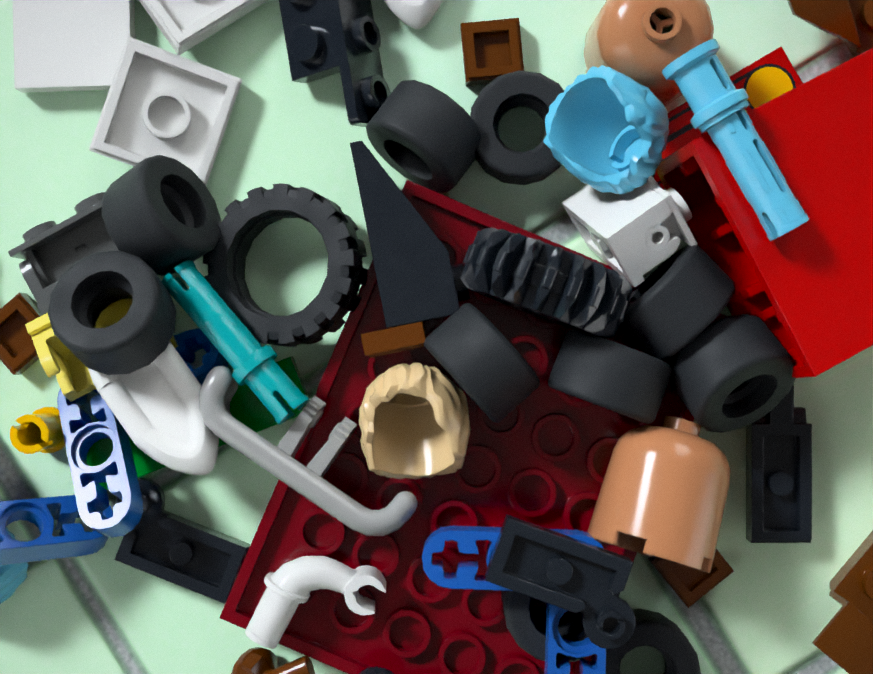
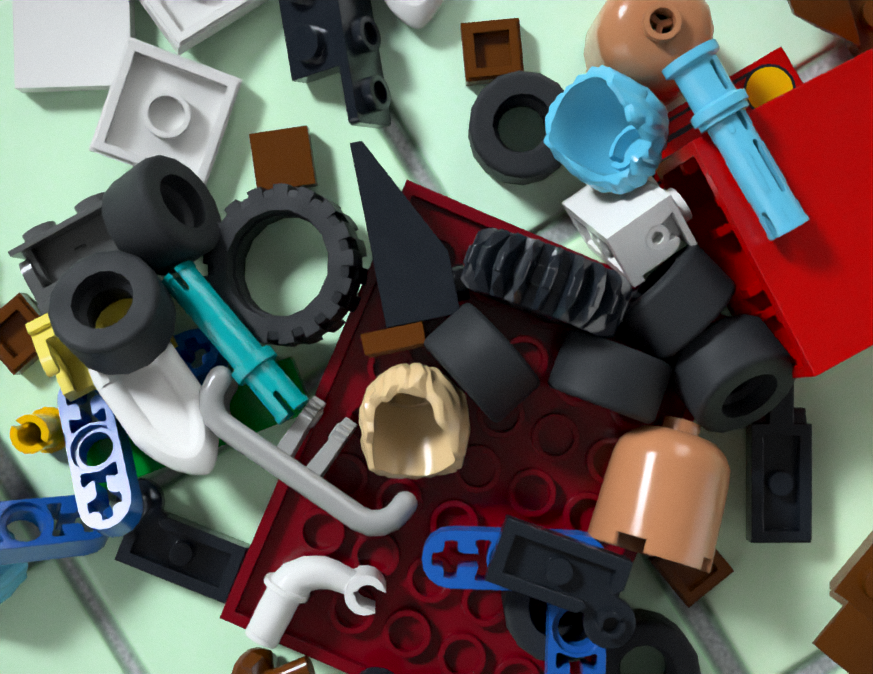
black tyre [366,80,482,193] -> none
none -> reddish brown tile [249,125,318,190]

